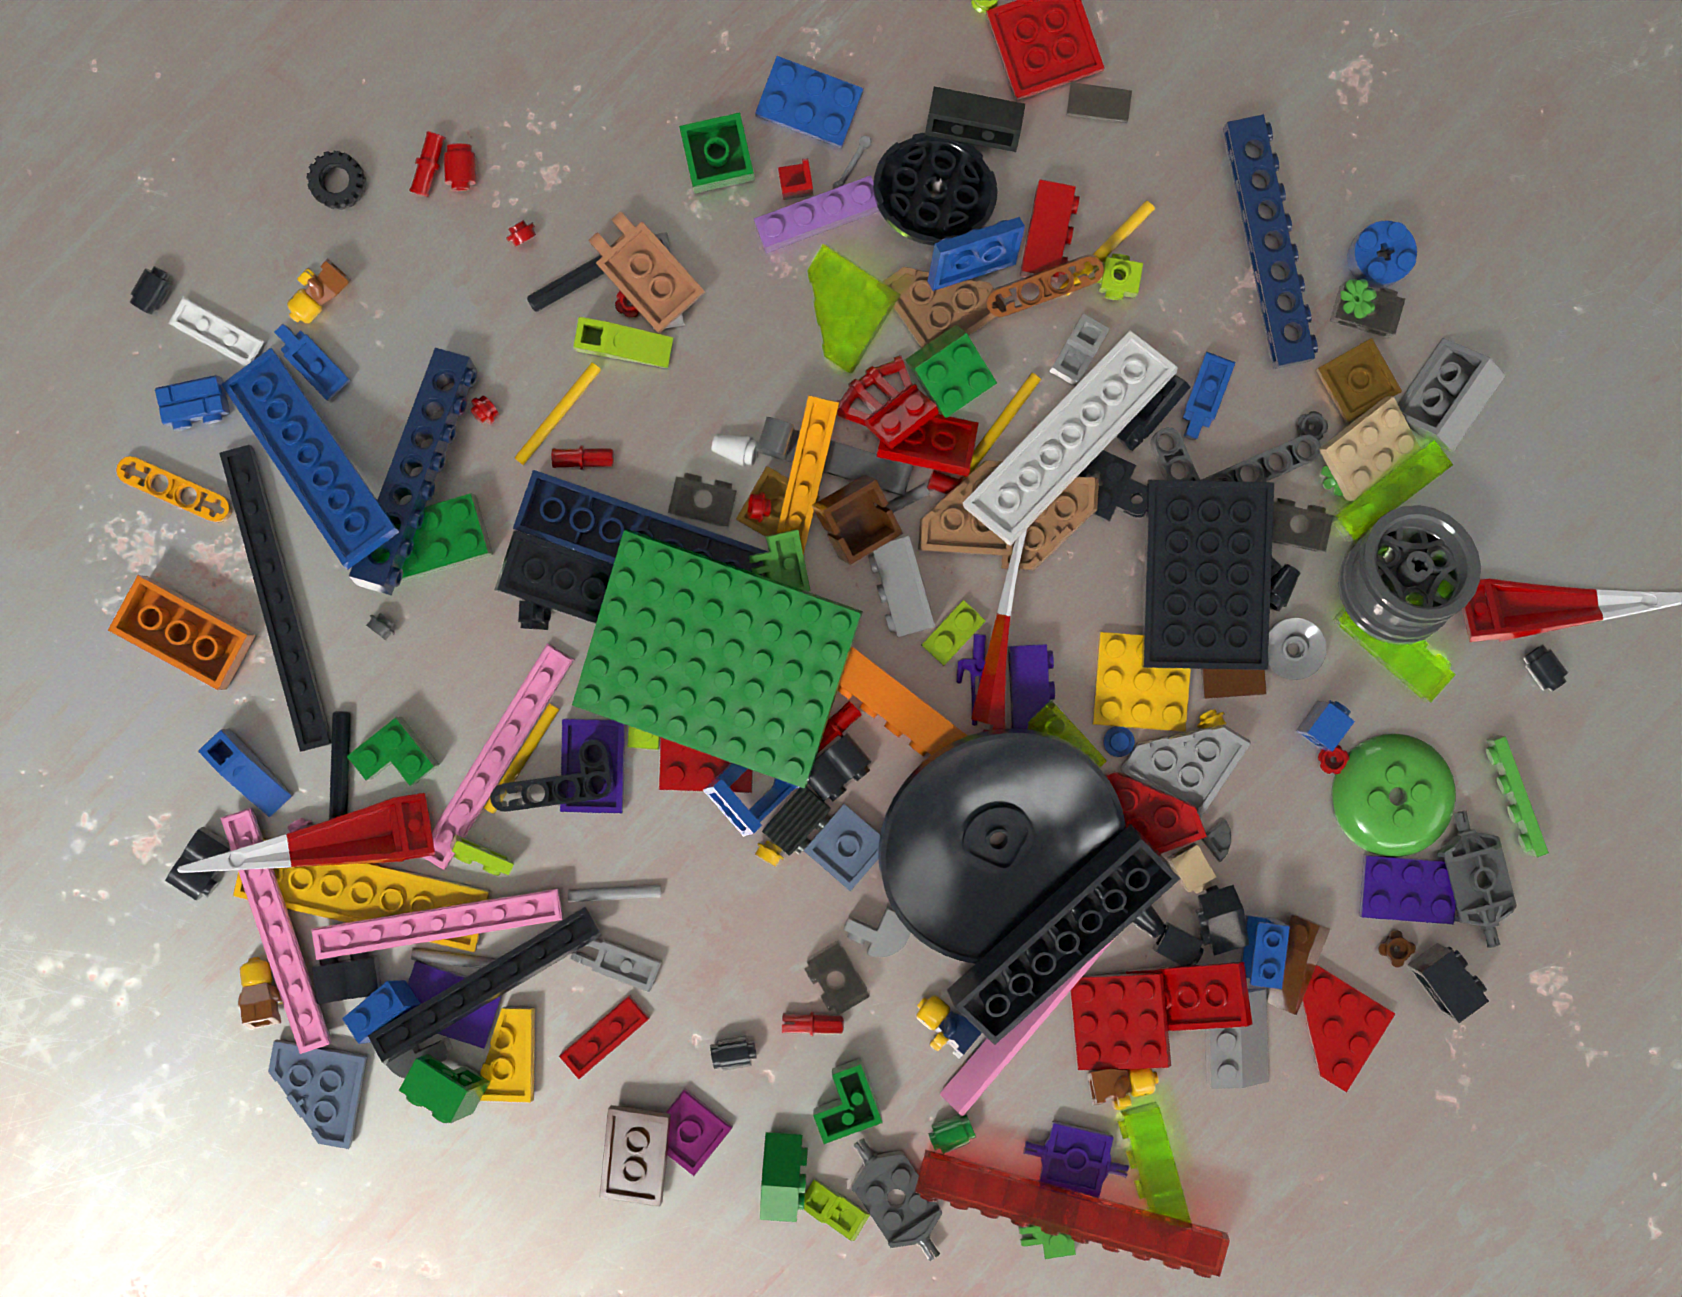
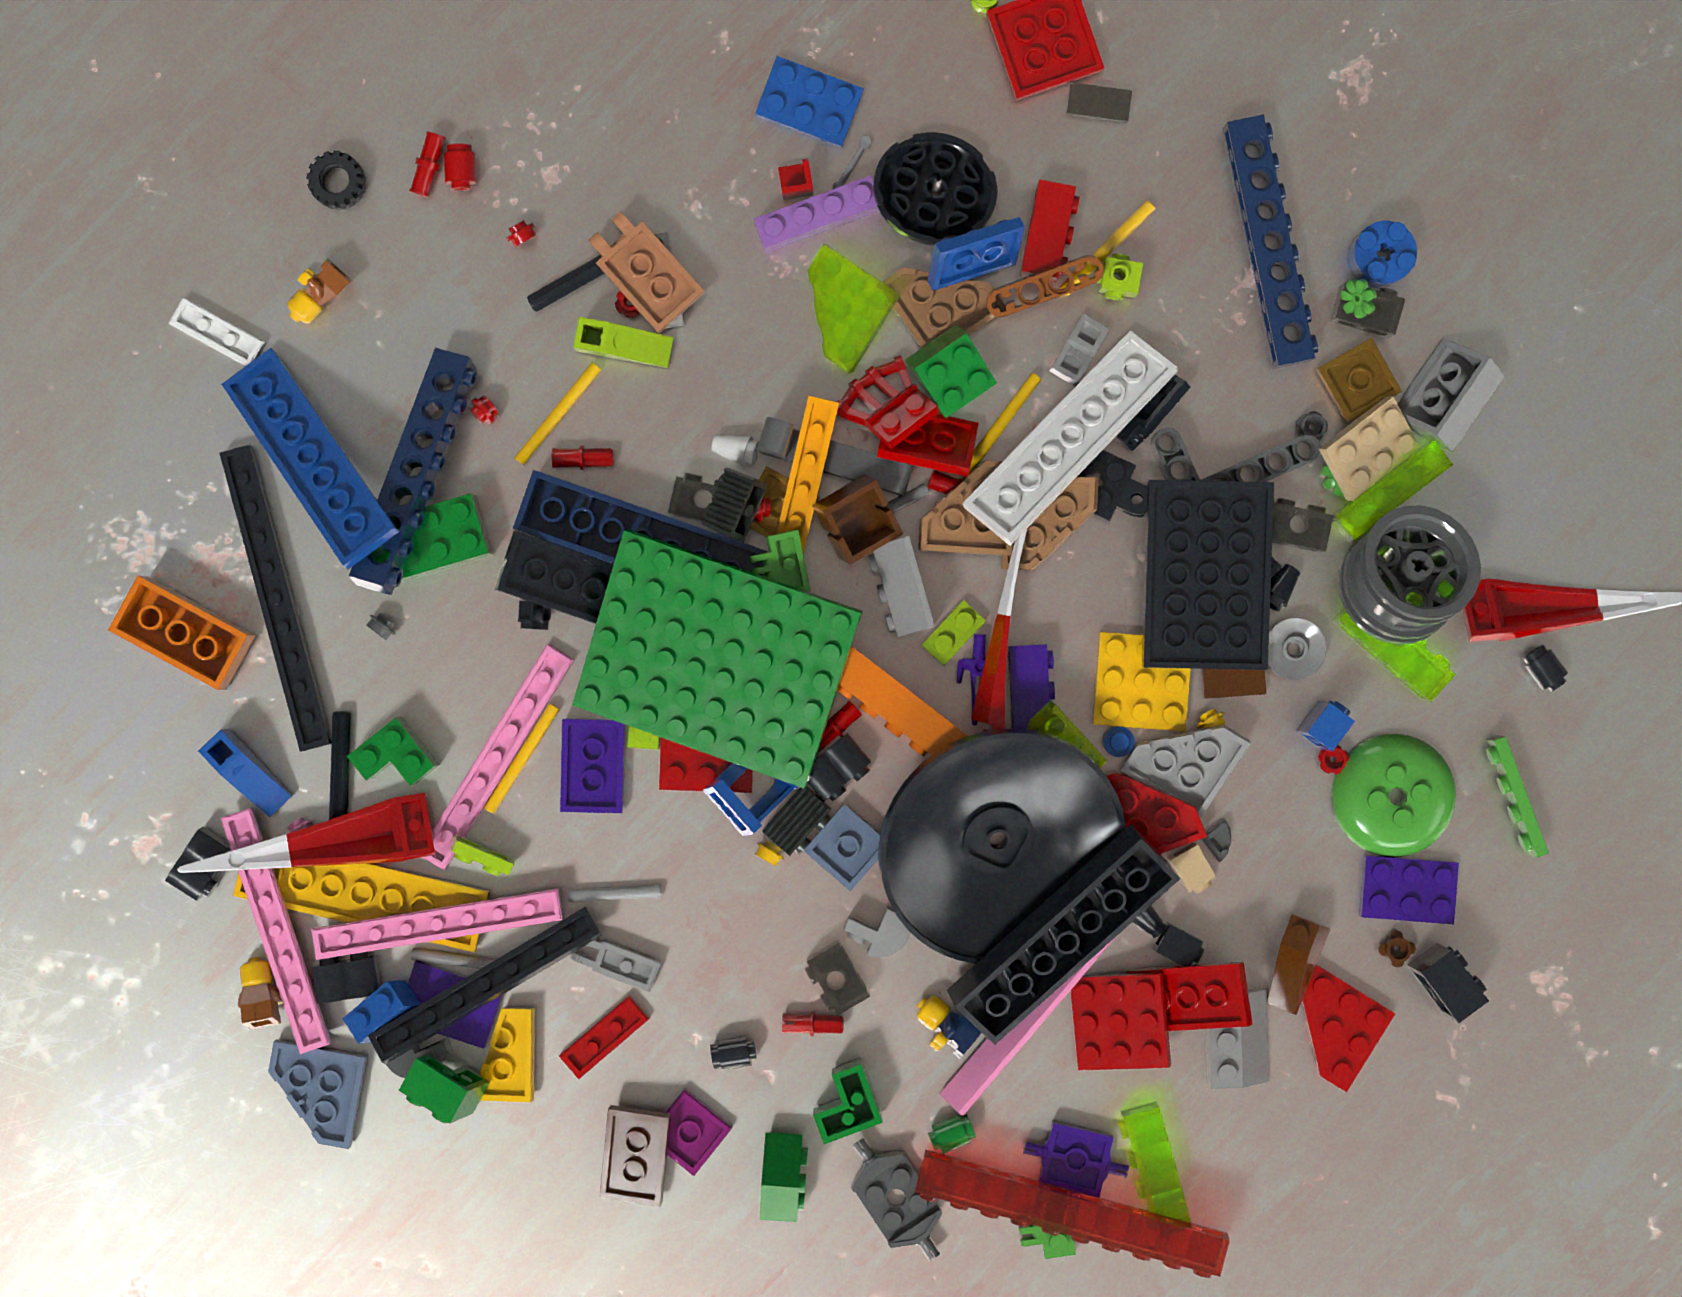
light orange beam [116,456,233,523] -> none
black brick [130,266,173,315] -> none
blue brick [155,375,230,431] -> none
blue hinge [274,324,351,401] -> none
black beam [490,739,615,812] -> none
green brick [679,112,755,194] -> none
lime slope [804,1179,870,1241] -> none
pearl dark grey brick [925,86,1025,152] -> none
piece [1087,1068,1159,1110] -> none
blue hinge [1183,351,1236,440] -> none
black brick [1195,885,1249,956] -> none
blue panel [1240,915,1290,989] -> none
dark grey plate [1437,811,1517,948] -> none
none -> pearl dark grey brick [702,467,768,543]

